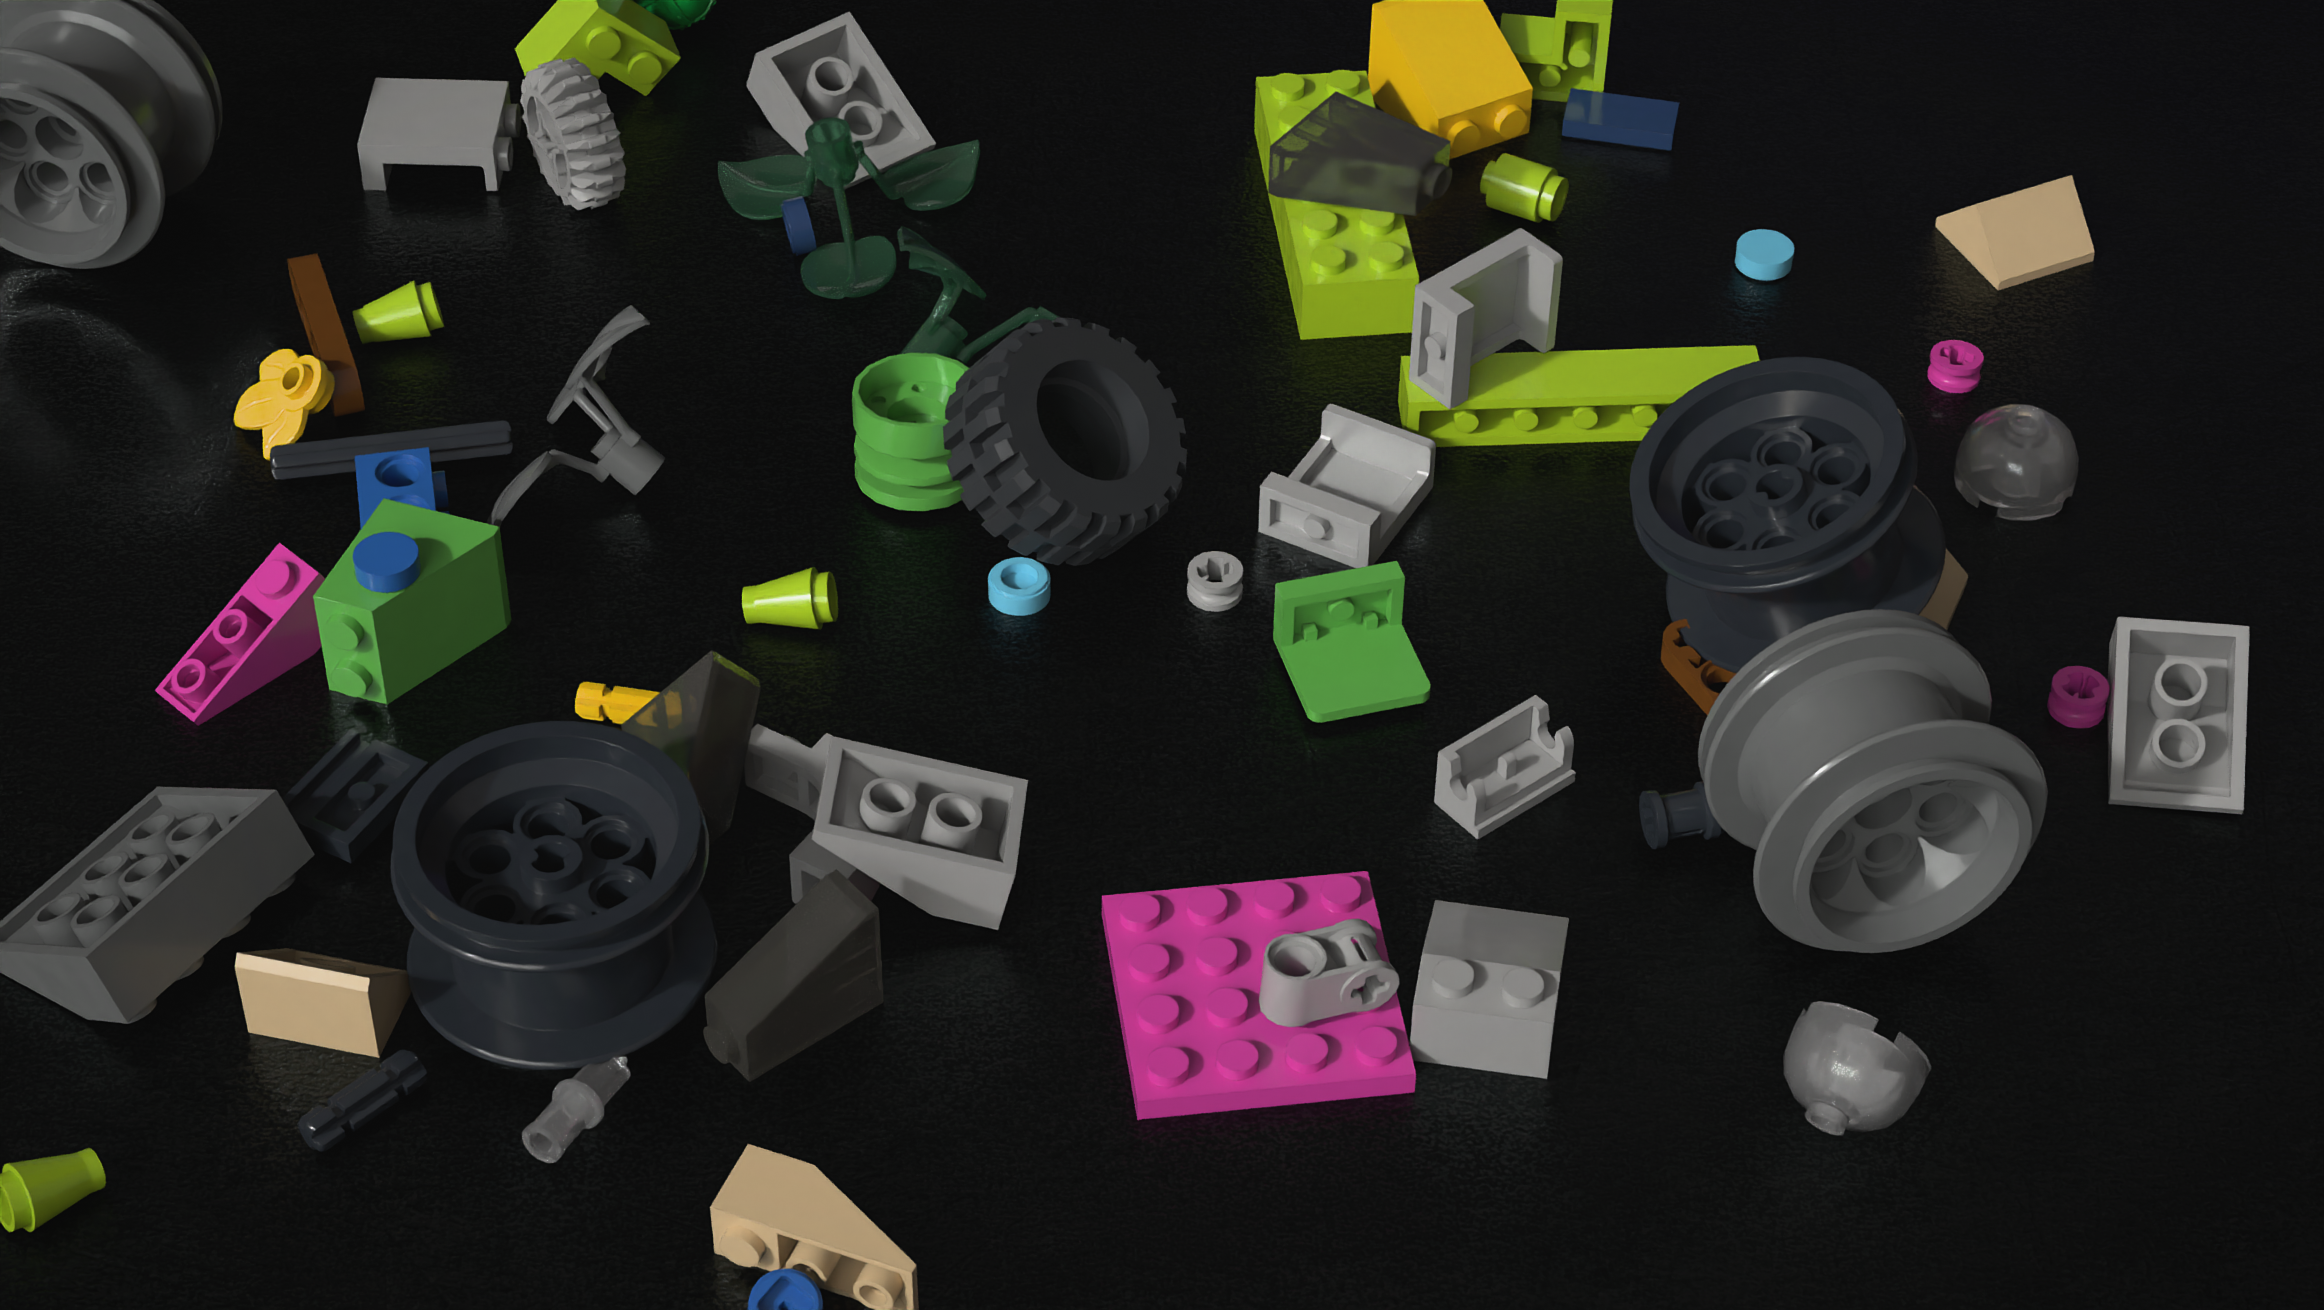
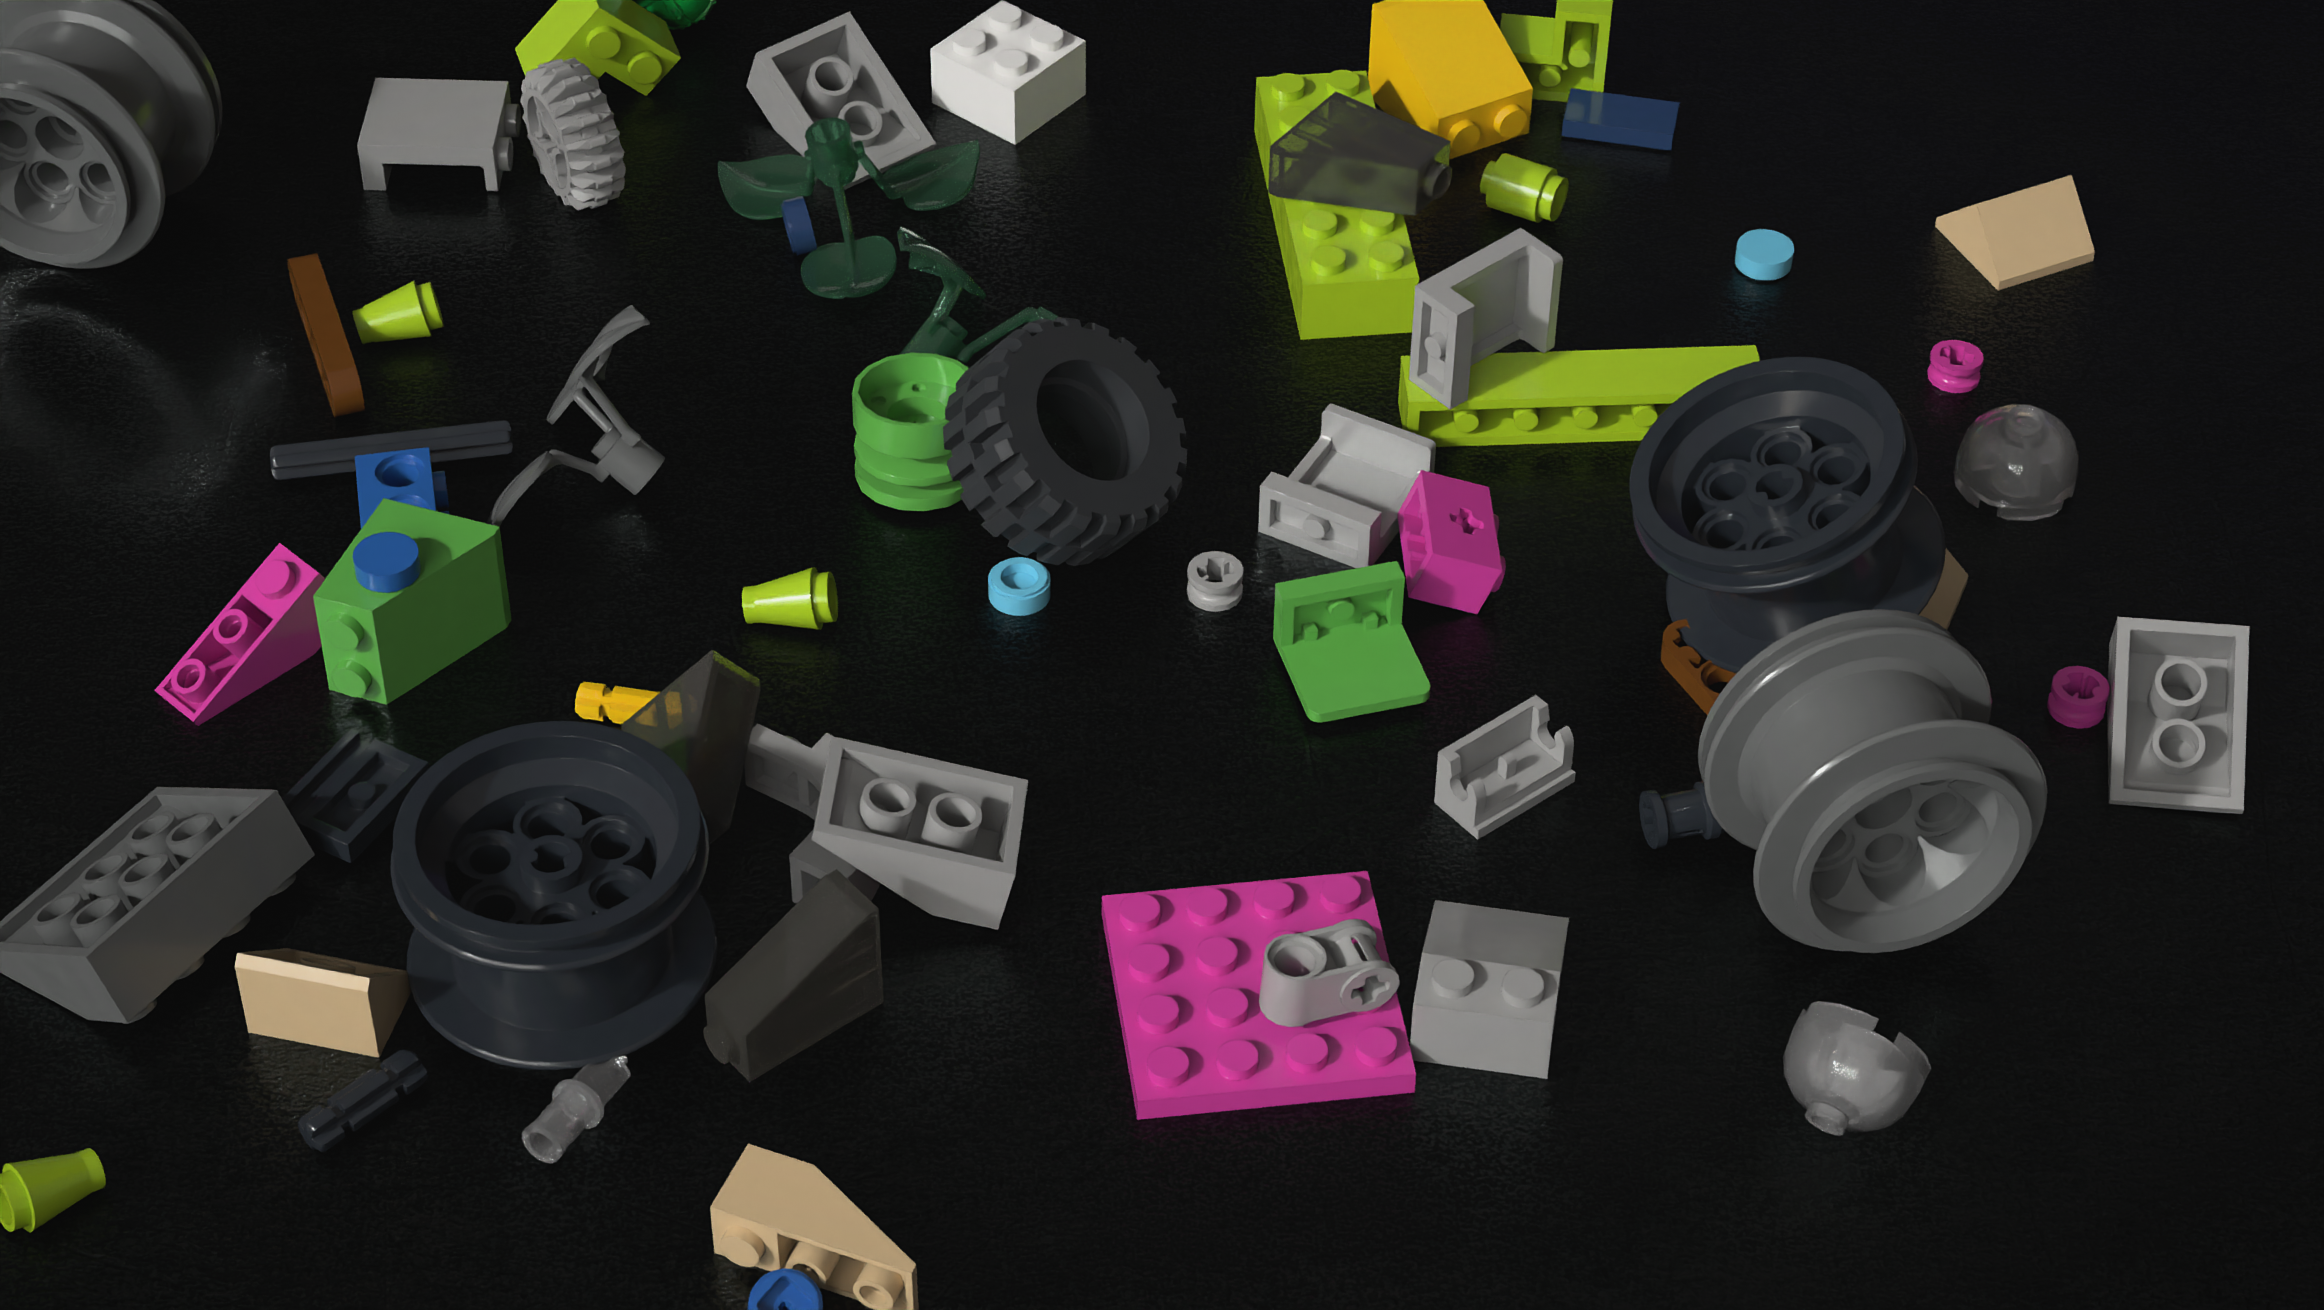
yellow plate [234,349,335,461] -> none
none -> white brick [930,0,1086,145]
none -> dark pink brick [1397,470,1506,614]

